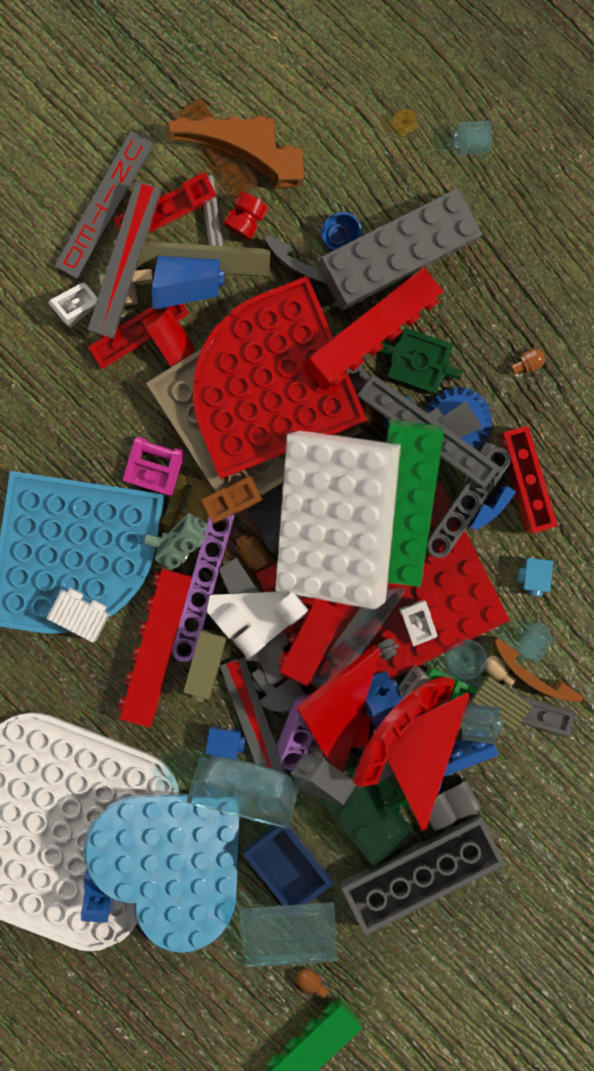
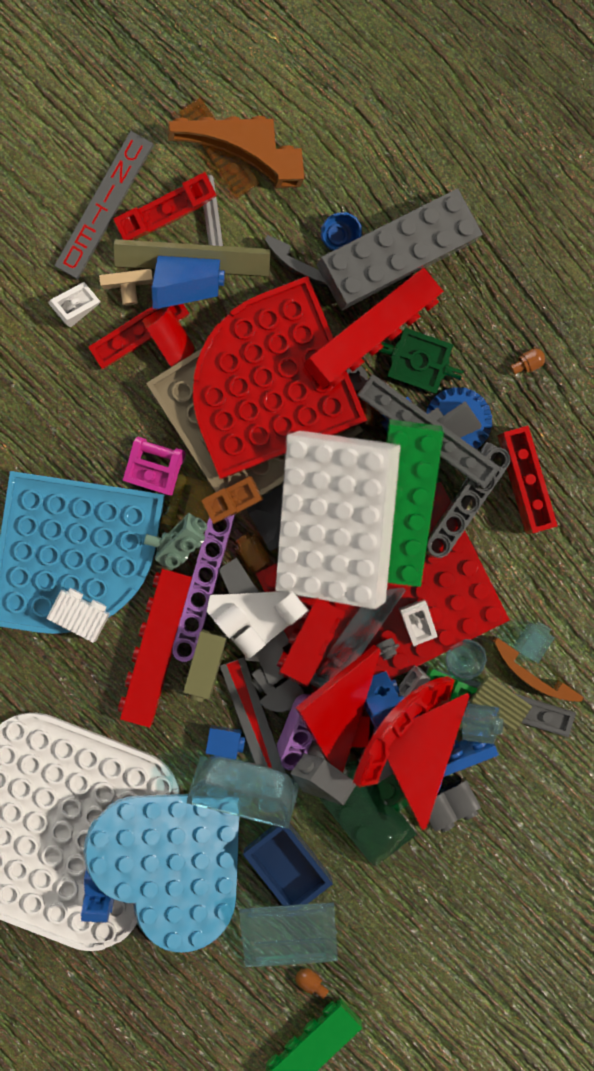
dark grey tile [88,181,161,339] -> none
red wheel [222,191,269,241] -> none
dark grey brick [341,812,506,936] -> none
clear yellow plate [392,109,417,135] -> none
clear light blue brick [453,120,493,156] -> none
blue slope [467,486,516,530] -> none
tan cylinder [483,656,516,687] -> none
dark azure brick [517,558,553,596] -> none

